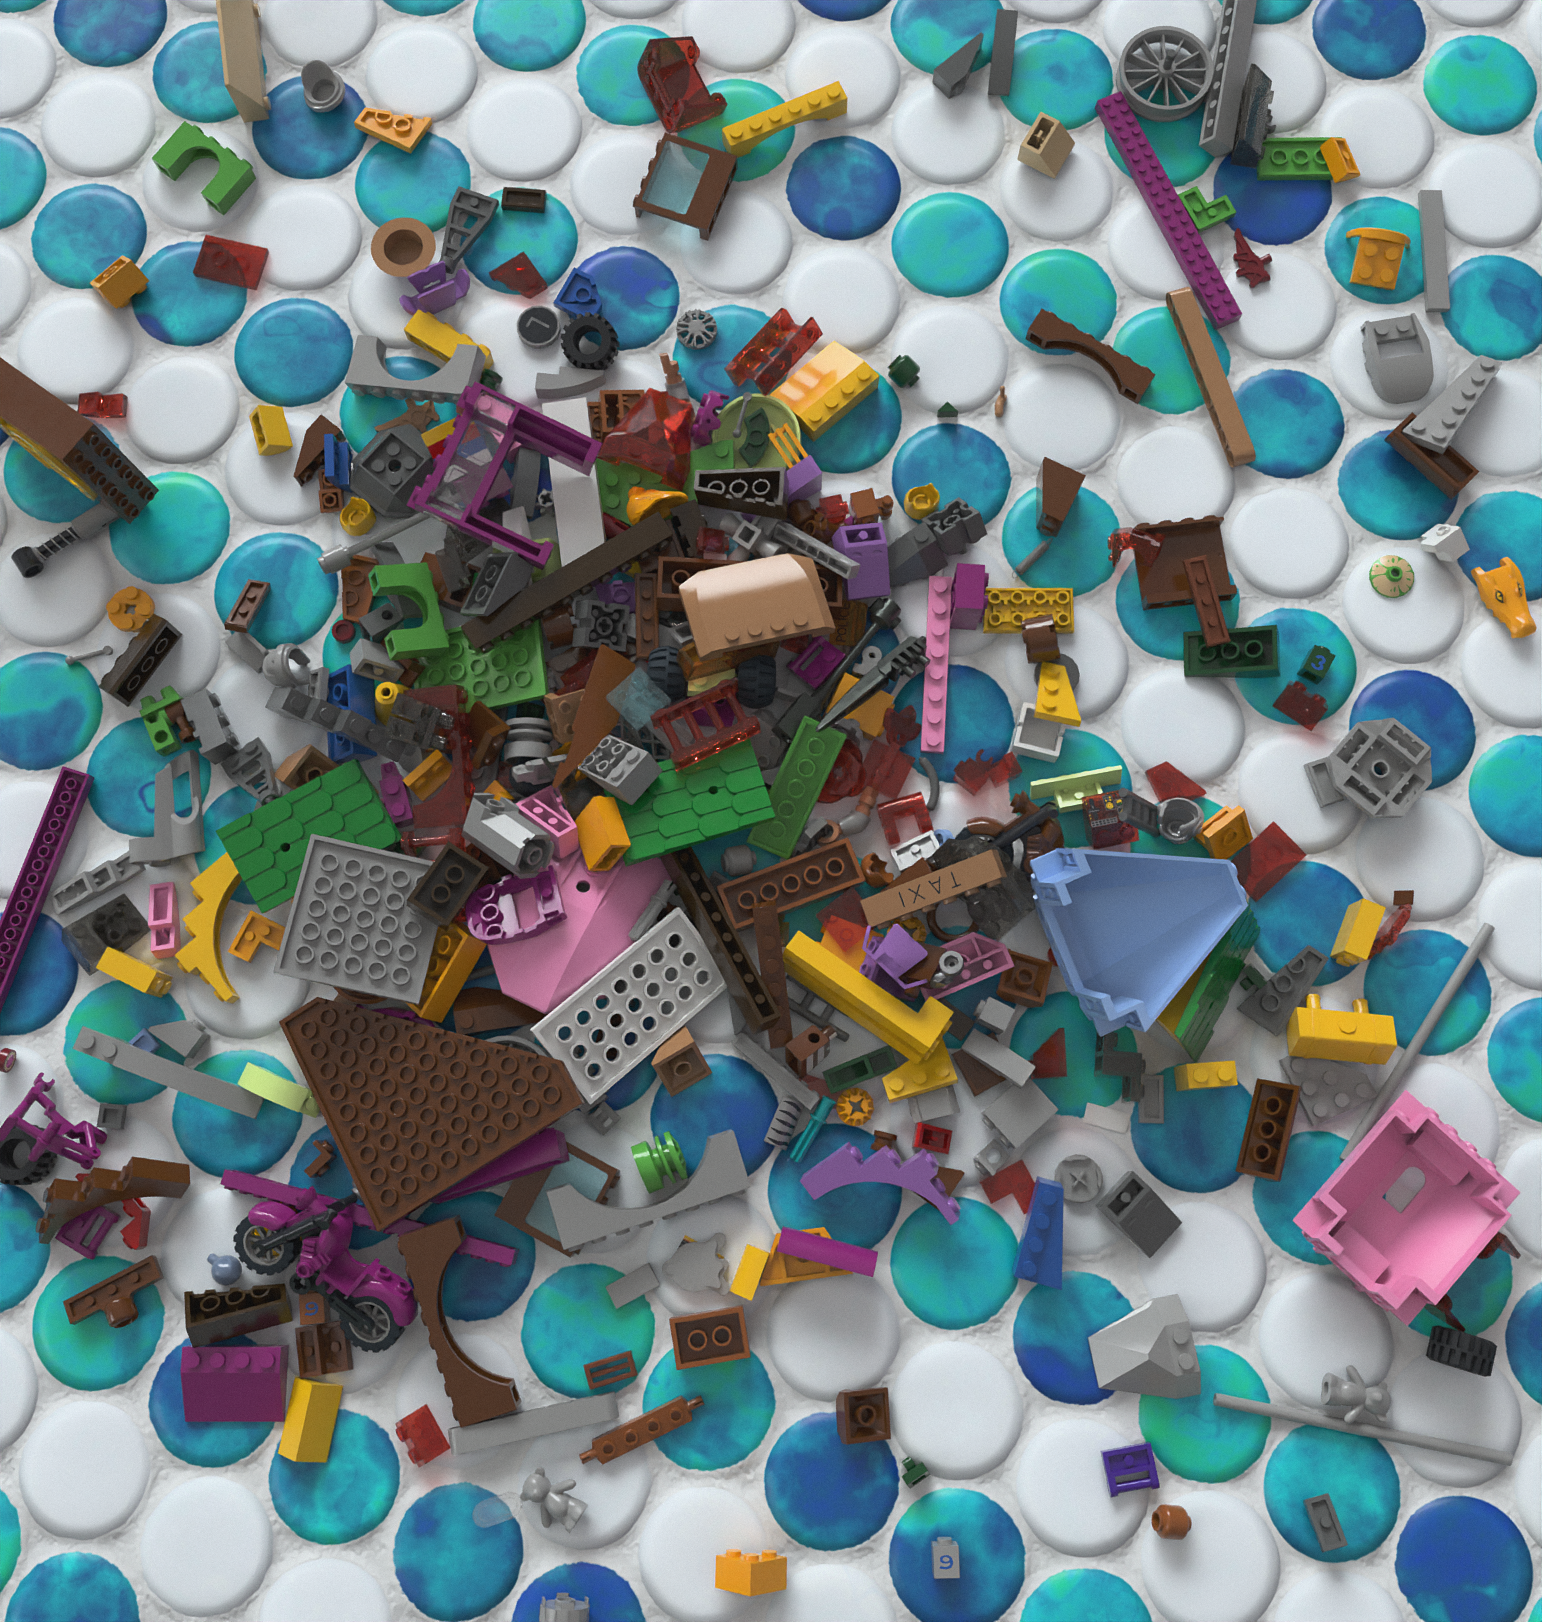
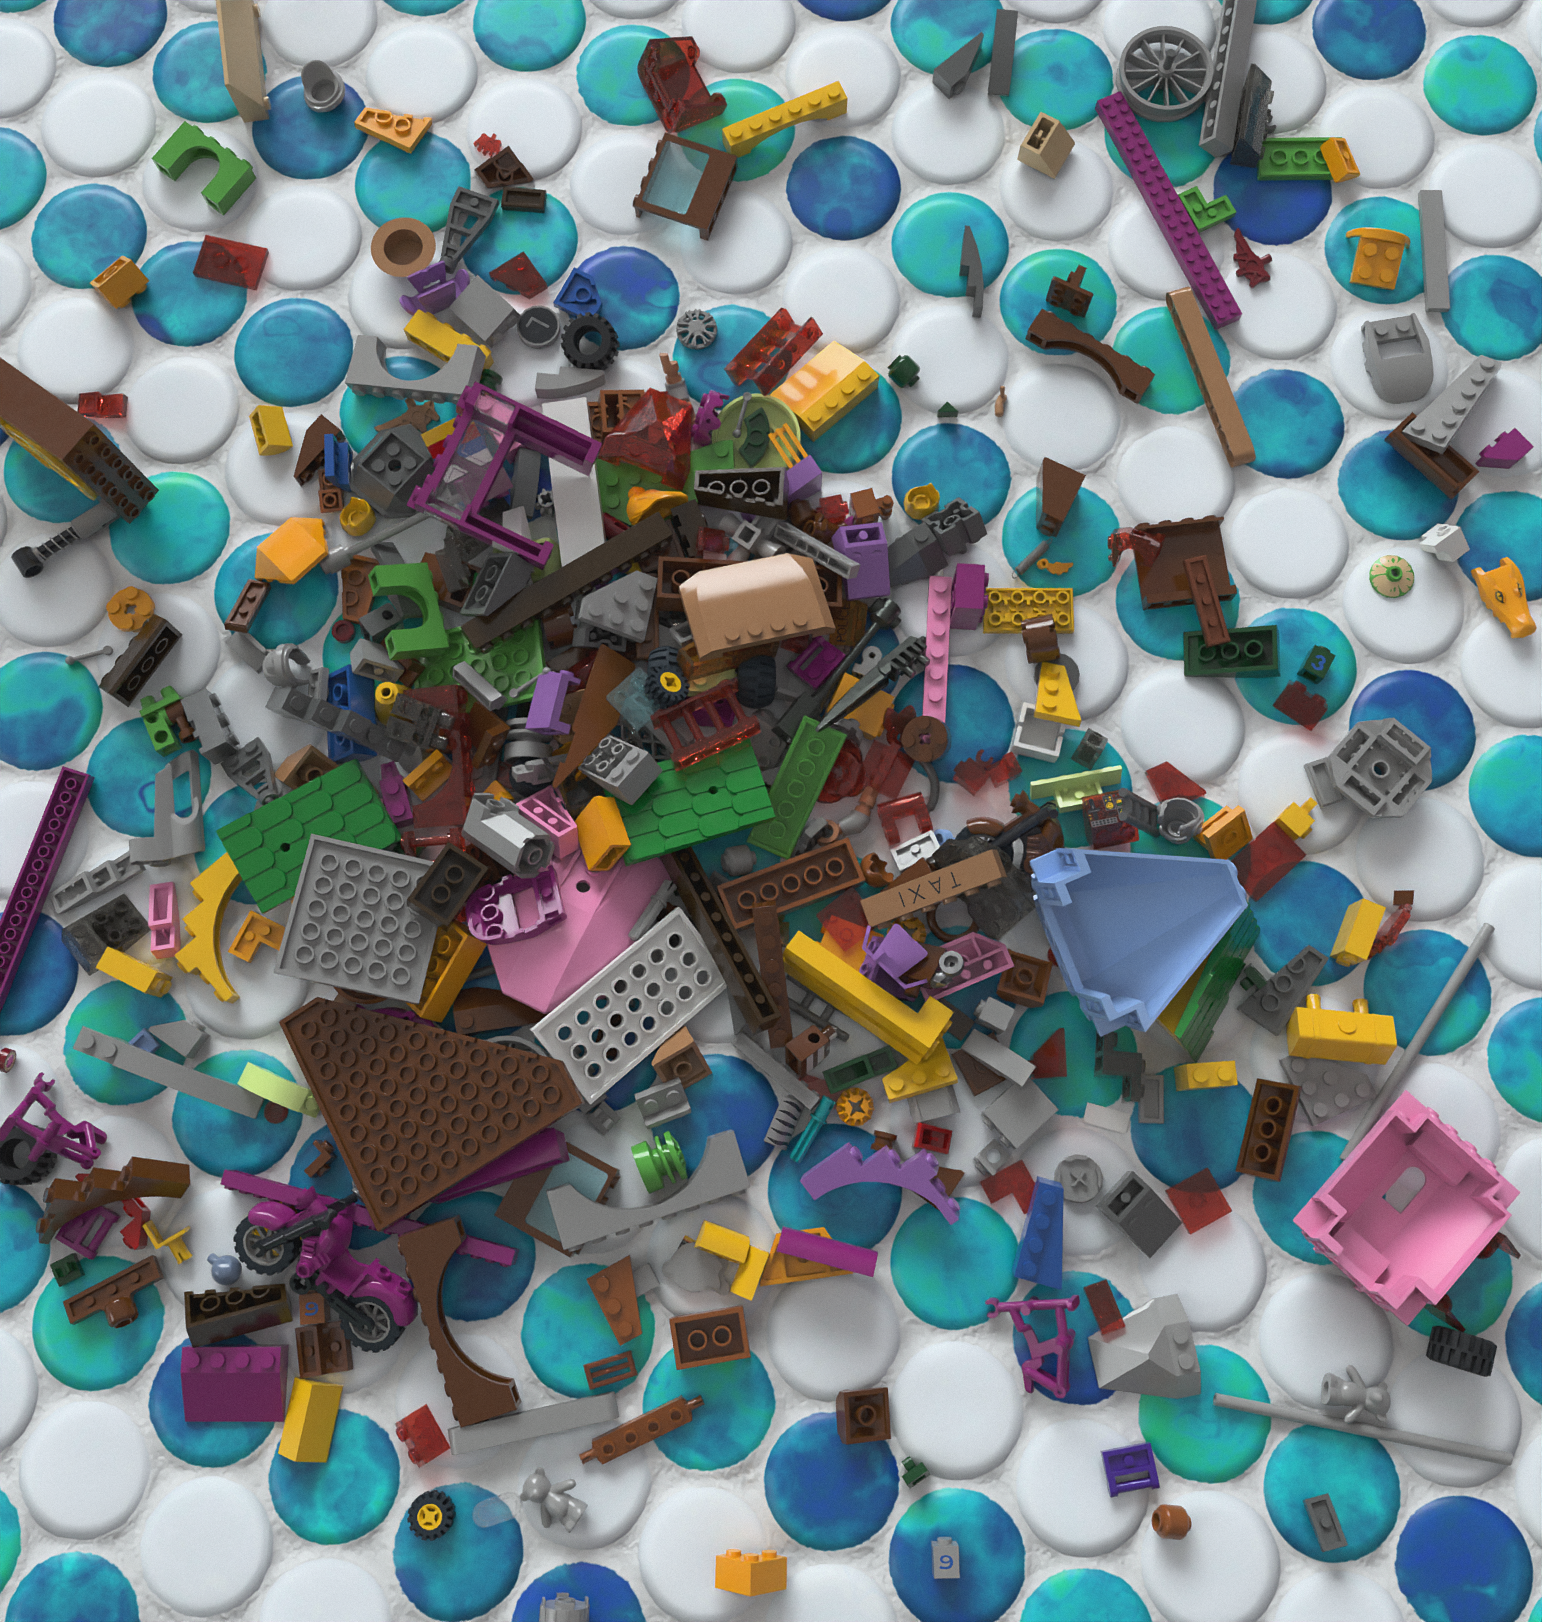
dark grey plate [97,1103,127,1130] -> none
none -> dark green tile [50,1253,85,1287]
none -> yellow bracket [143,1220,193,1264]
none -> light orange wedge [255,517,329,584]
none -> clear red plate [264,1101,289,1124]
none -> black wheel [407,1490,456,1541]
none -> light grey brick [449,275,520,348]
none -> light grey piece [452,661,508,711]
none -> clear red piece [473,133,502,157]
none -> reddish brown slope [474,145,534,189]
none -> light grey hinge [509,667,551,698]
none -> medium lavender panel [525,670,581,735]
none -> light grey plate [578,571,658,643]
none -> dark orange wing [586,1255,643,1346]
none -> light grey bracket [634,1077,692,1129]
none -> black wheel [644,664,690,710]
none -> yellow brick [694,1219,750,1264]
none -> reddish brown brick [901,715,951,763]
none -> dark grey slope [959,225,984,318]
none -> magenta piece [985,1295,1080,1398]
none -> light orange piece [1037,558,1073,575]
none -> reddish brown bracket [1046,265,1094,318]
none -> clear smoke brick [1071,728,1108,770]
none -> clear red plate [1083,1279,1126,1336]
none -> clear red plate [1164,1168,1232,1234]
none -> yellow brick [1273,797,1318,841]
none -> magenta slope [1475,428,1534,469]

